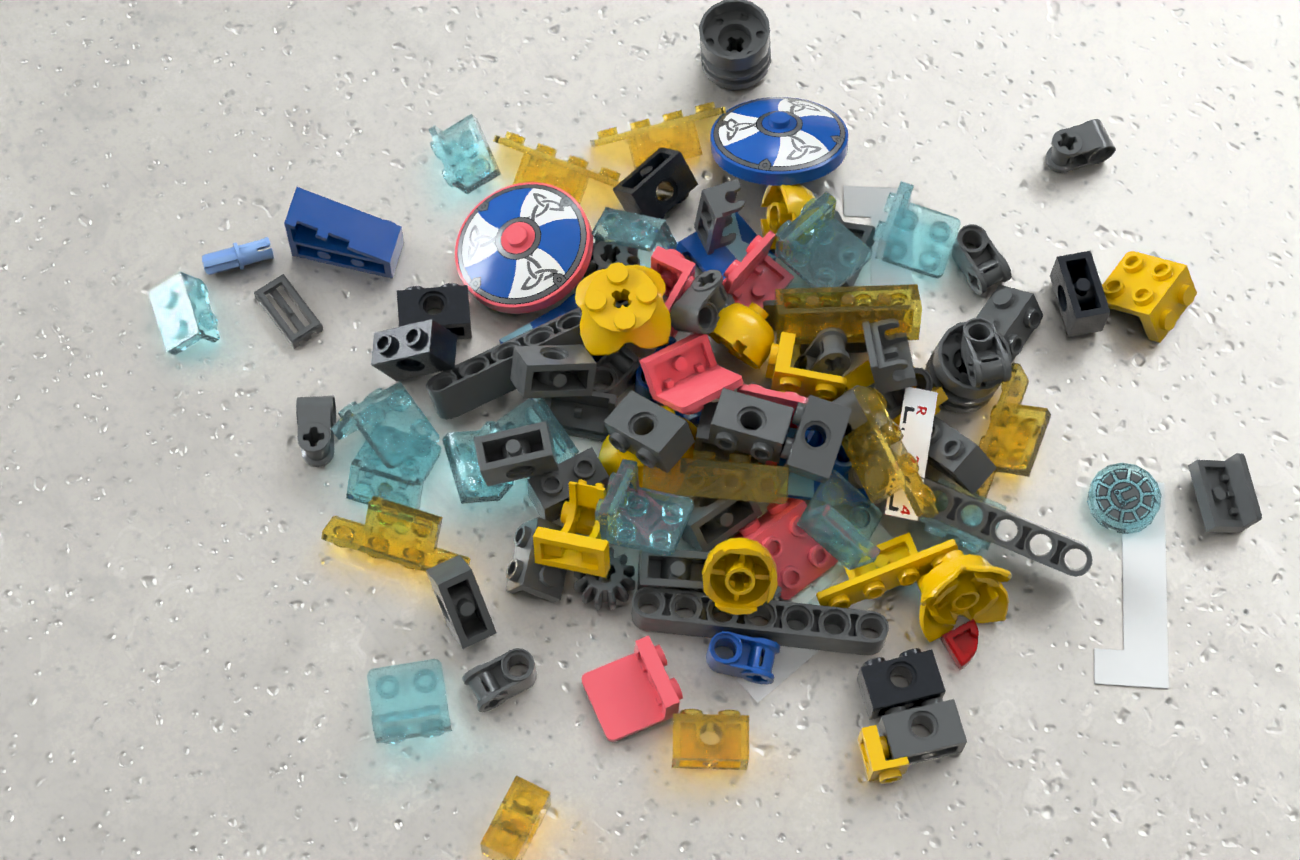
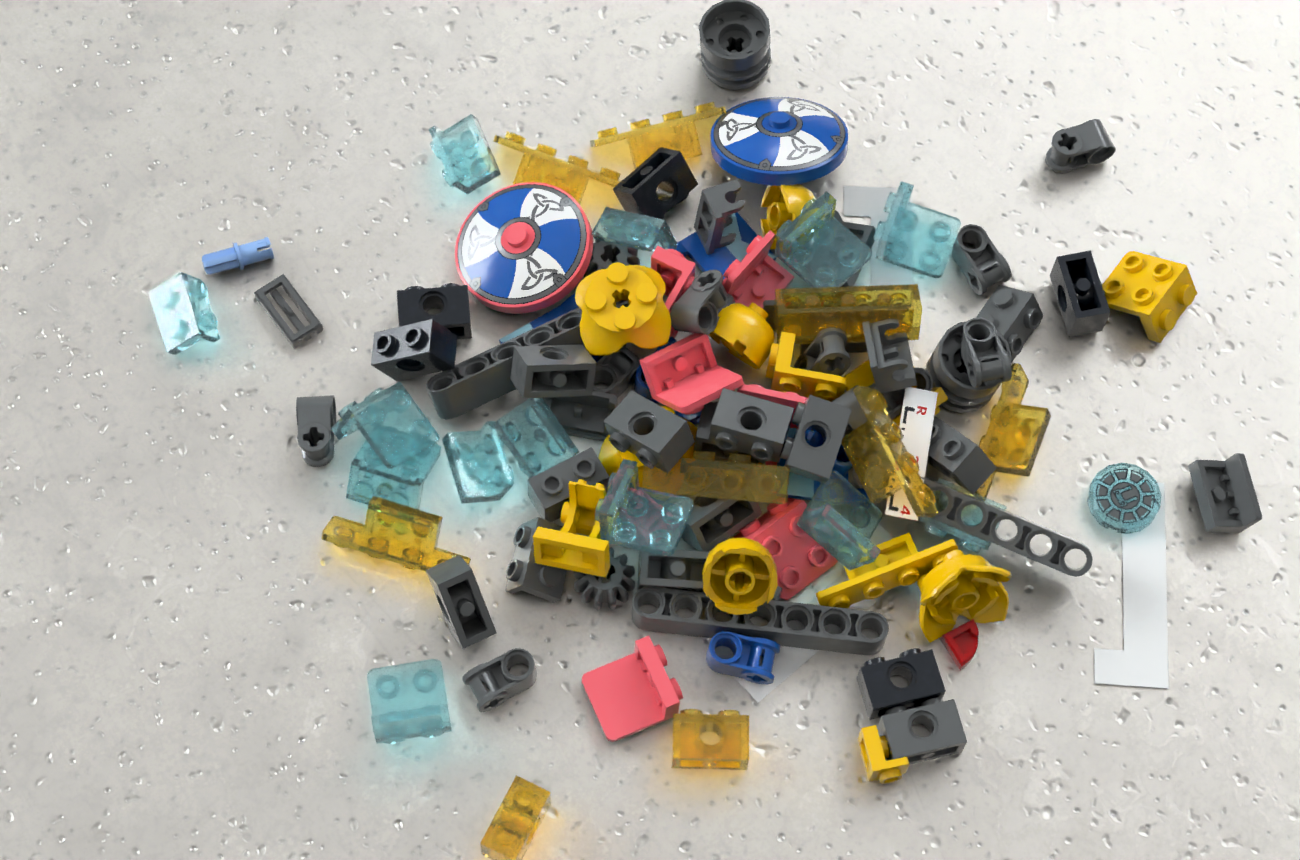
blue wedge [284,187,404,279] -> none
dark grey brick [474,421,559,486] -> none

